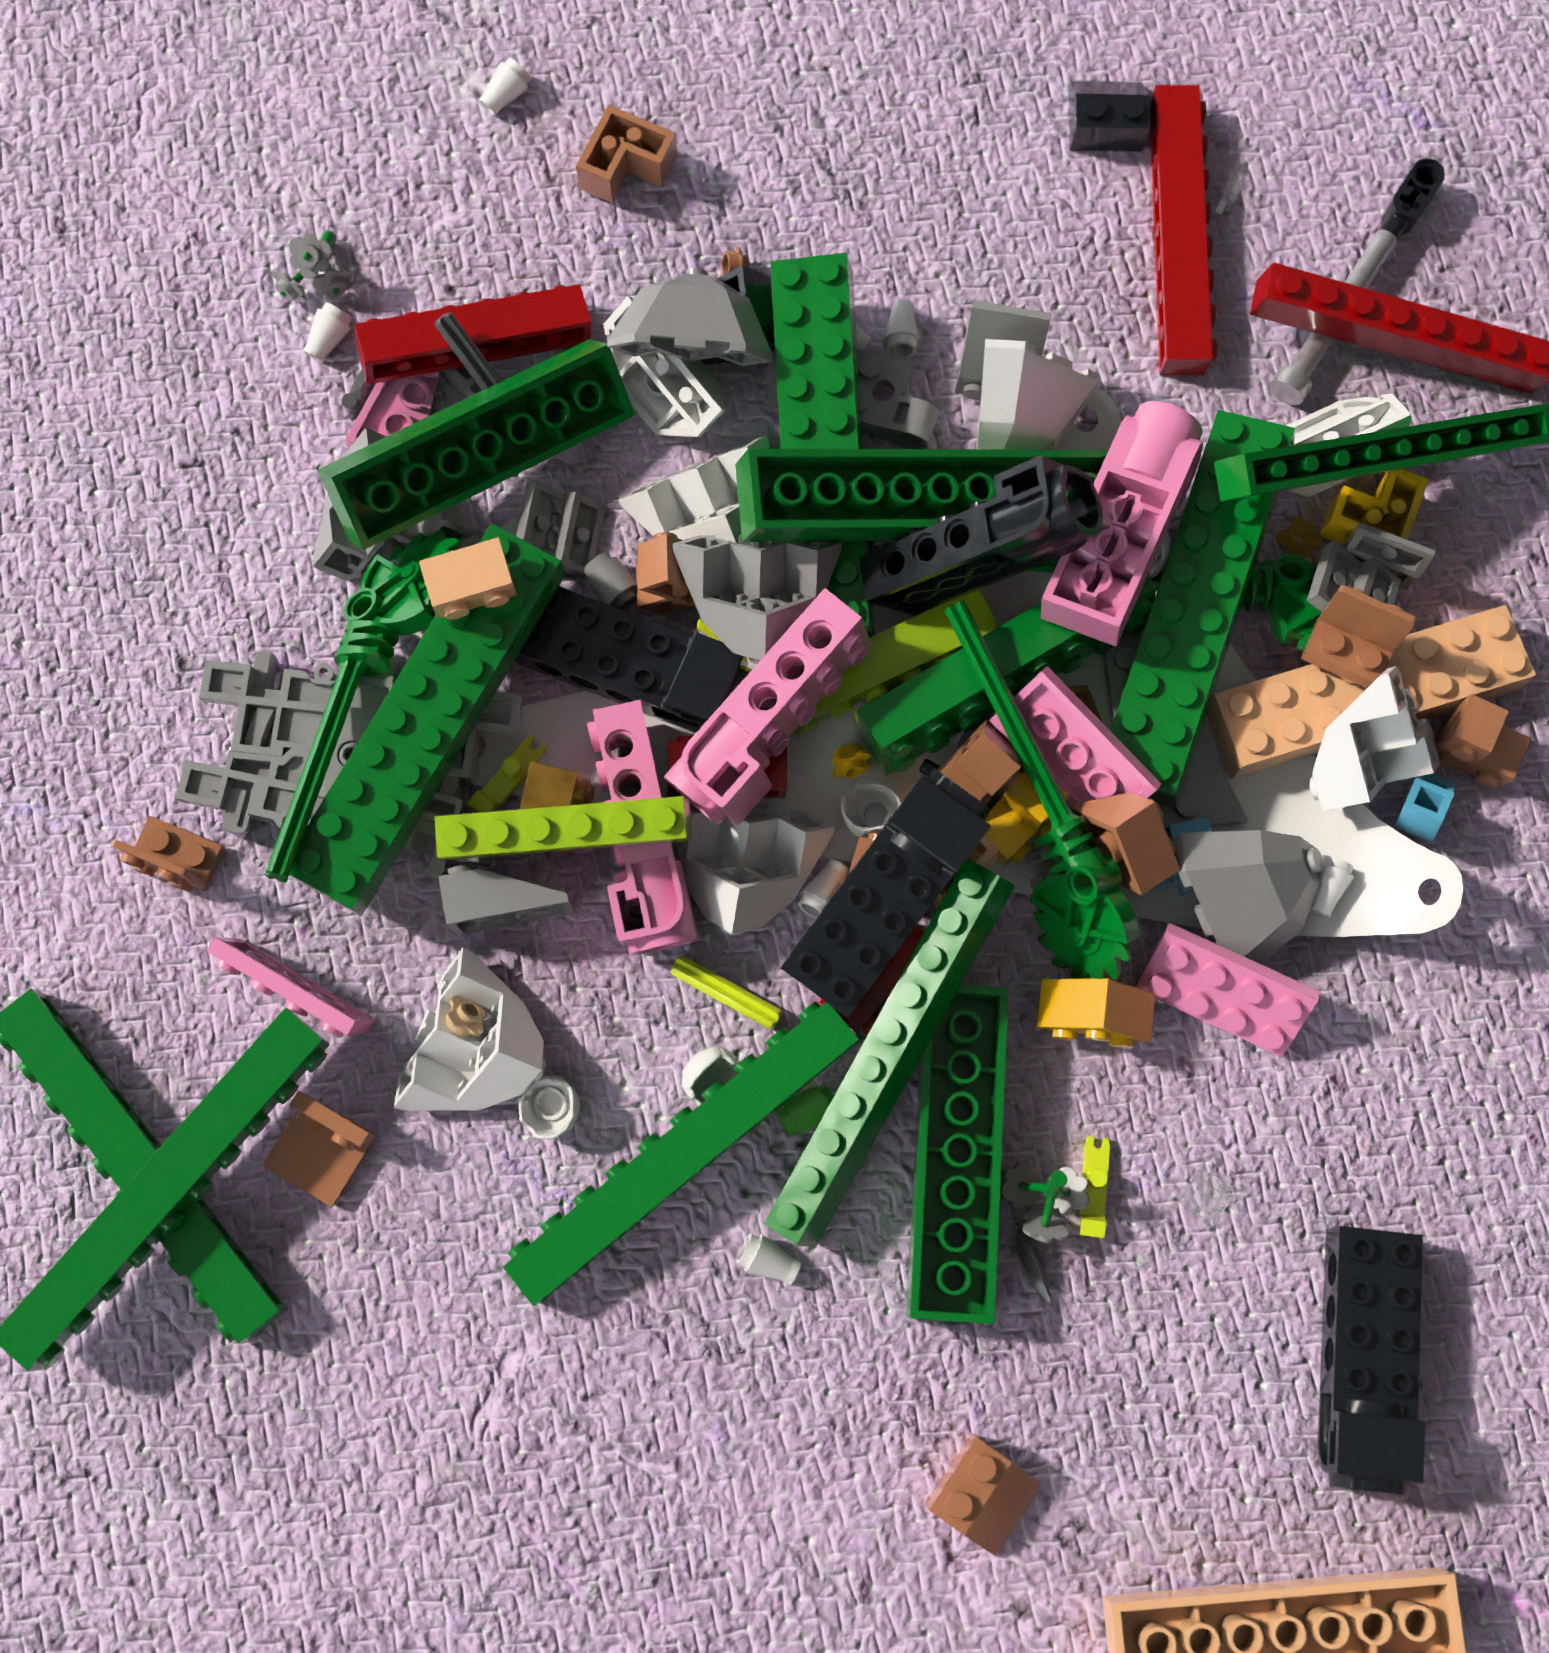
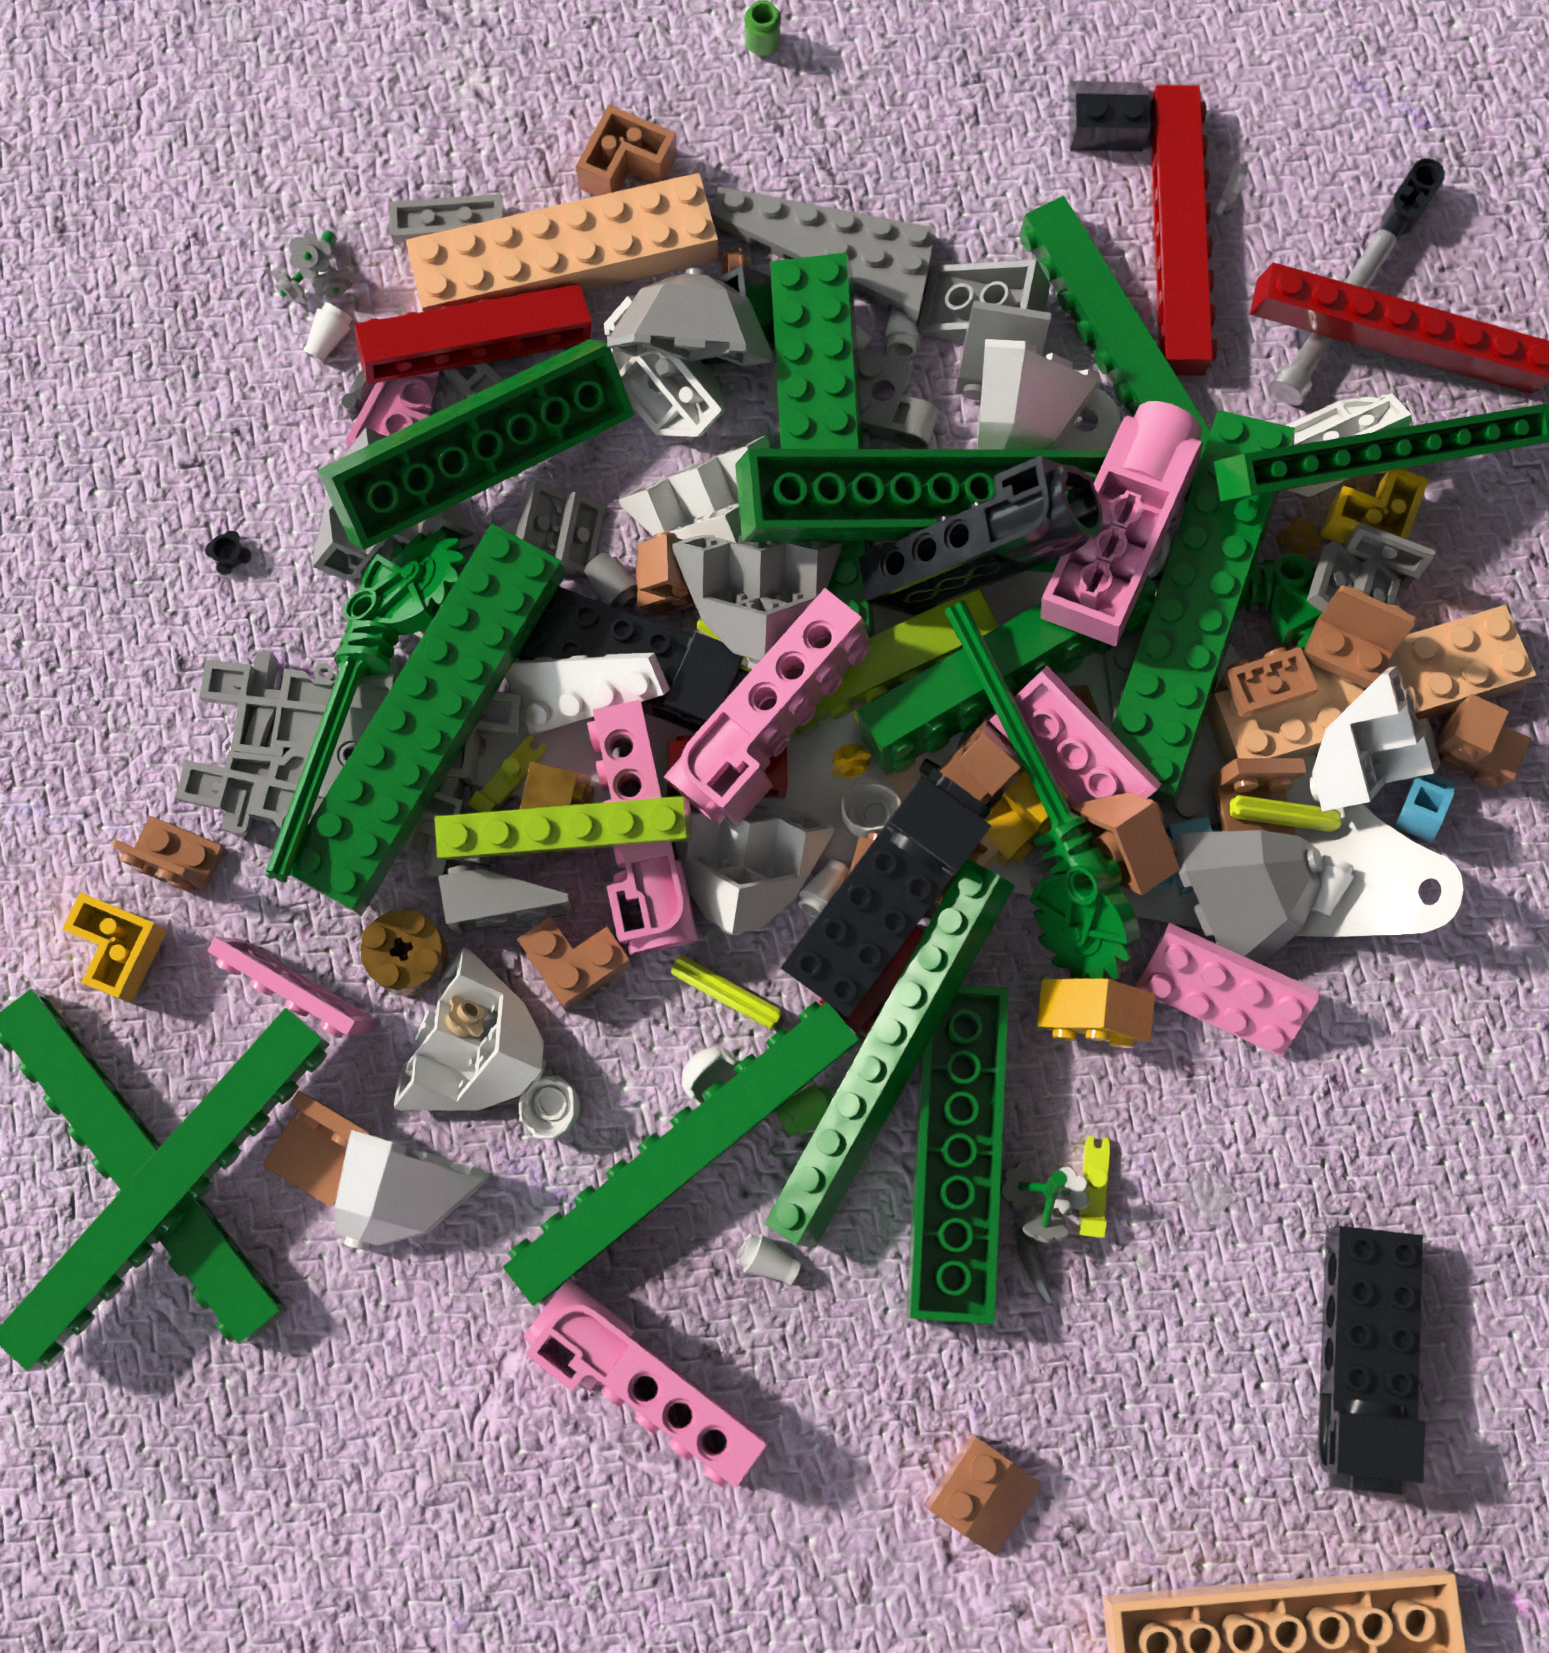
light nougat brick [419,537,517,620] -> none
dark grey axle [434,312,502,391] -> none
white cone [479,58,532,116] -> none
none -> yellow brick [62,892,167,1004]
none -> black plate [205,531,252,575]
none -> white brick [335,1130,490,1251]
none -> pearl gold brick [360,909,449,996]
none -> light grey plate [389,194,504,243]
none -> light nougat brick [405,173,718,312]
none -> white wing [505,653,670,735]
none -> nougat brick [517,916,632,1012]
none -> bright pink brick [524,1278,767,1488]
none -> light grey wing [711,186,936,322]
none -> bright green brick [744,0,781,56]
none -> light grey slope [918,259,1050,344]
none -> green brick [1020,195,1211,503]
none -> nougat bracket [1210,758,1307,836]
none -> nougat bracket [1213,646,1319,718]
none -> neon yellow axle [1229,795,1341,832]

